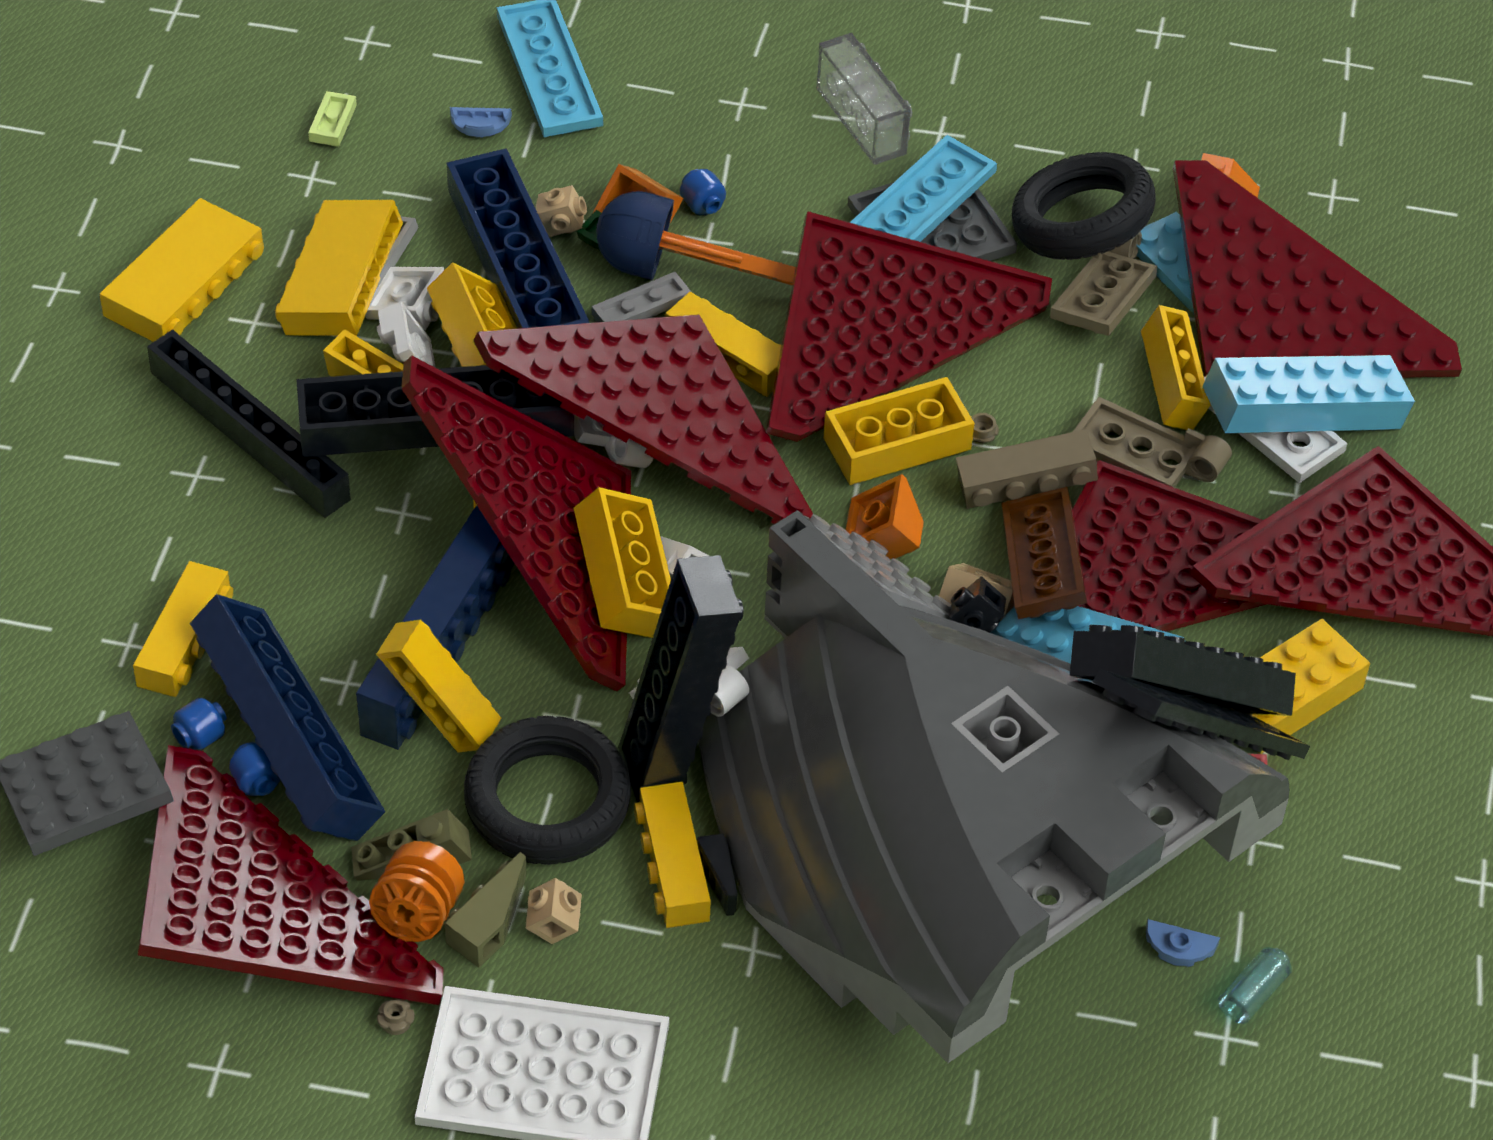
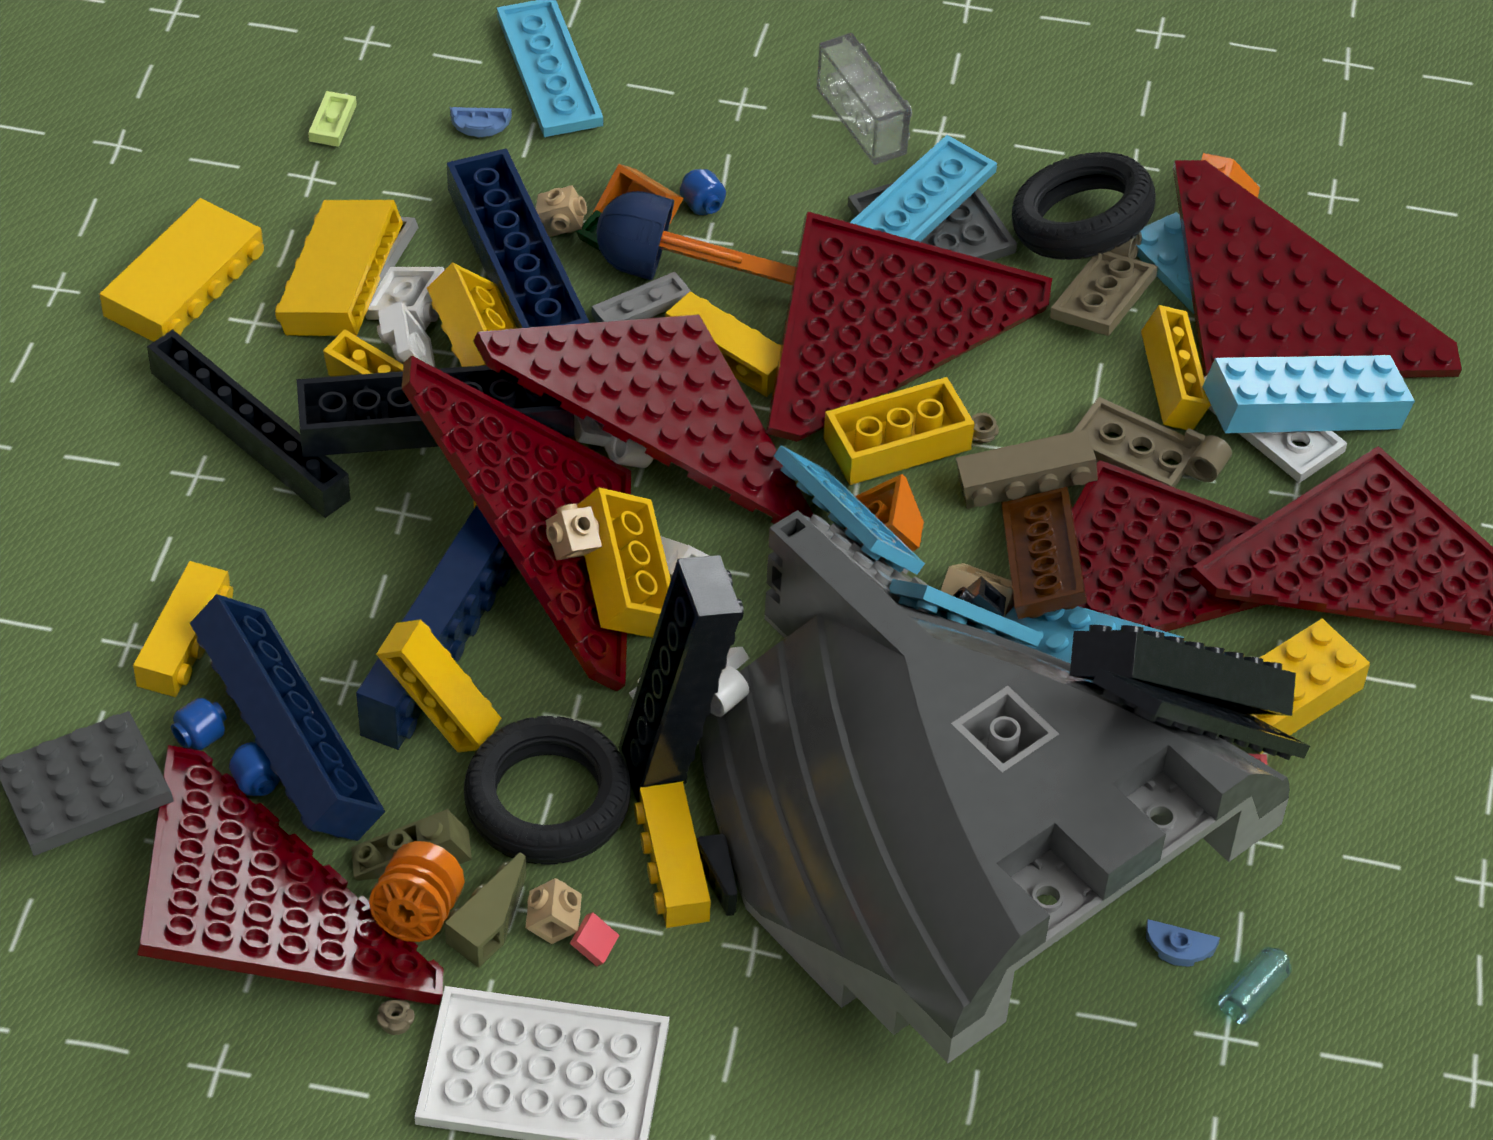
none -> tan brick [545,503,602,560]
none -> coral tile [570,912,620,967]
none -> medium azure plate [774,445,925,575]
none -> medium azure plate [889,579,1043,647]

